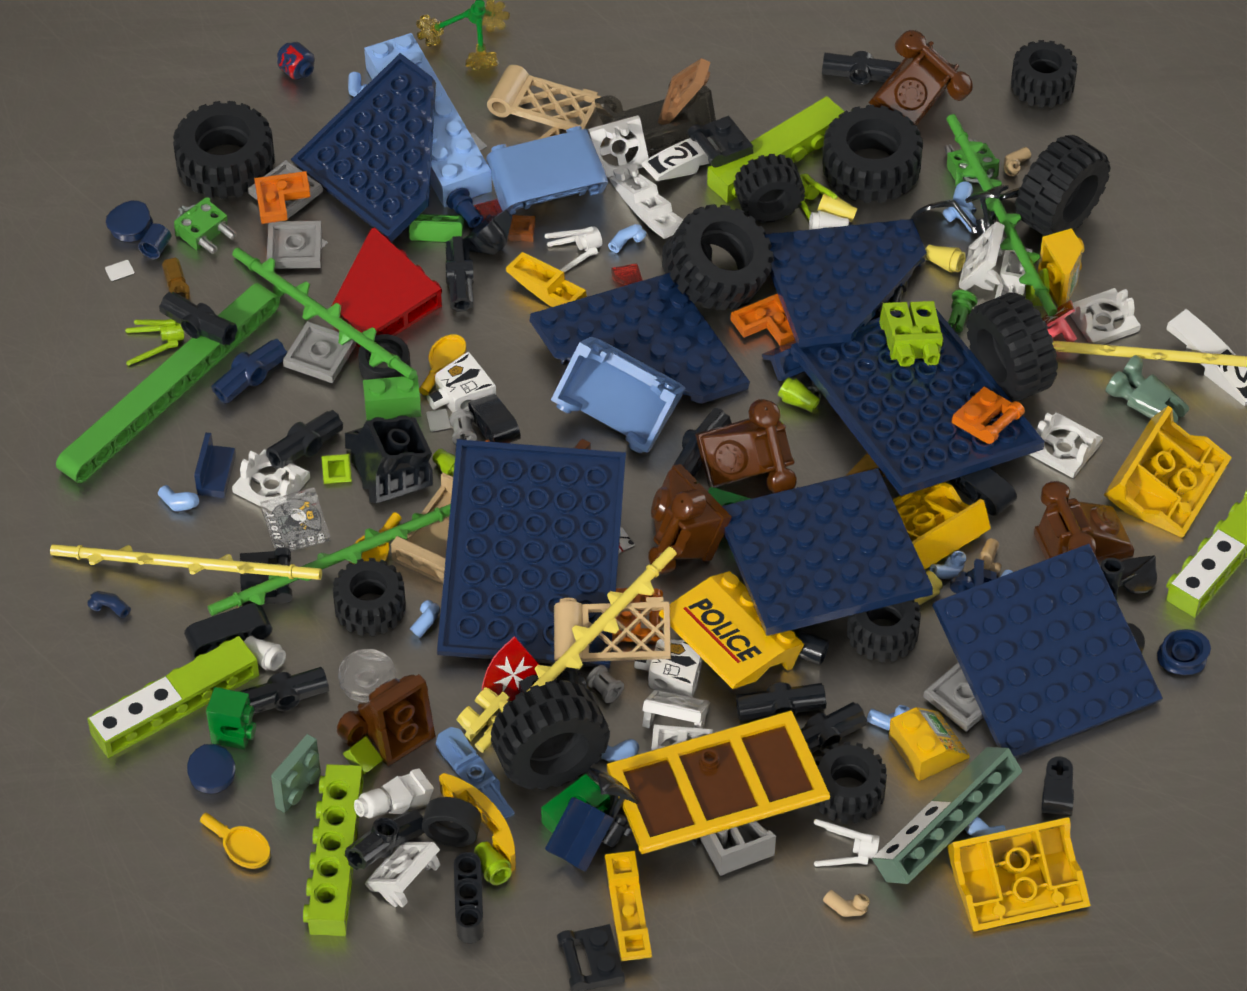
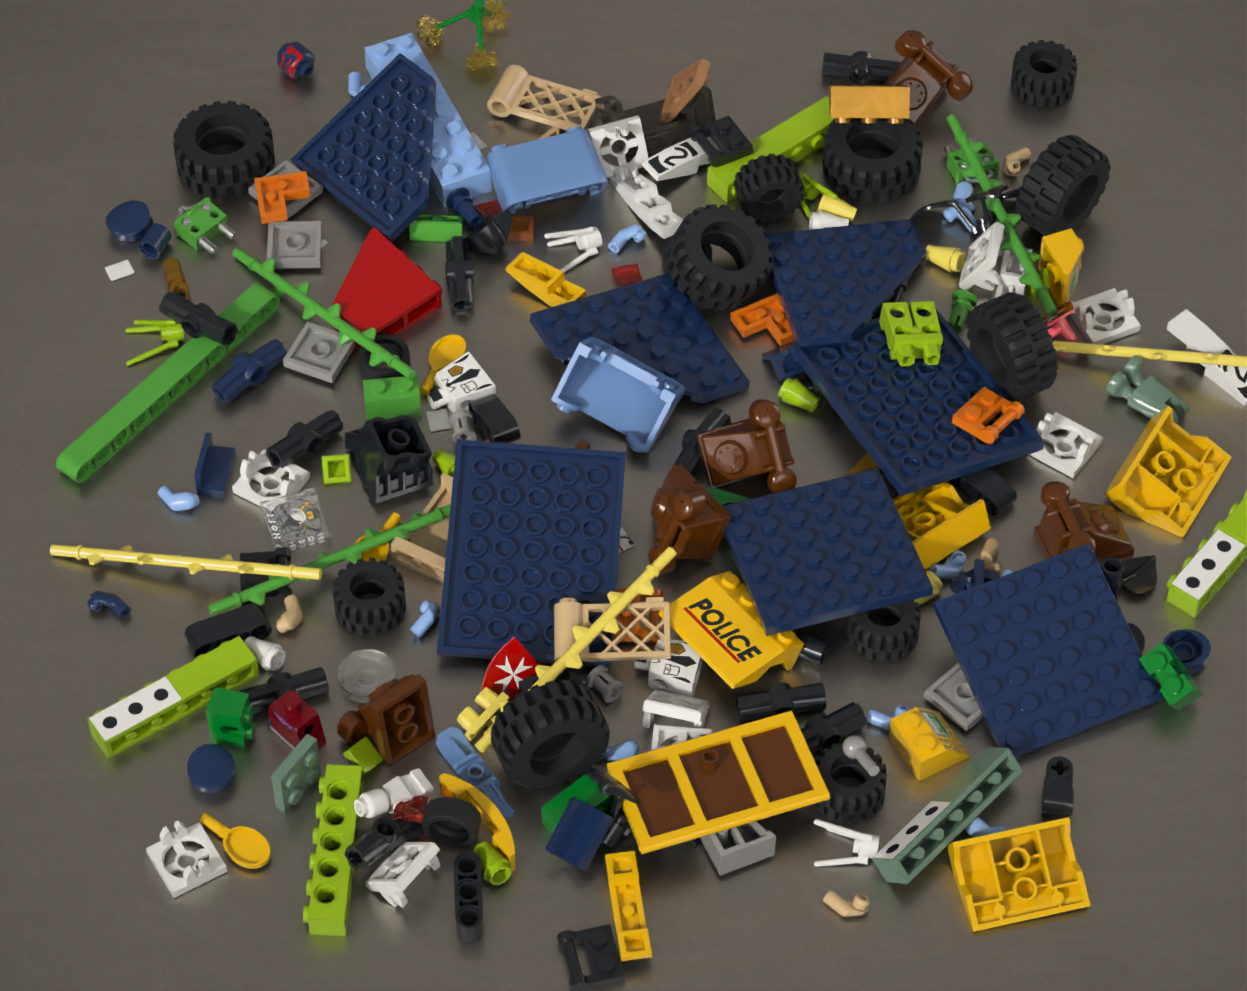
none -> white piece [146,821,227,898]
none -> dark red torso [267,690,326,750]
none -> tan arm [275,595,303,633]
none -> clear red tile [393,796,428,824]
none -> slope [829,85,910,124]
none -> light grey bar [842,735,880,776]
none -> green brick [1139,642,1203,711]

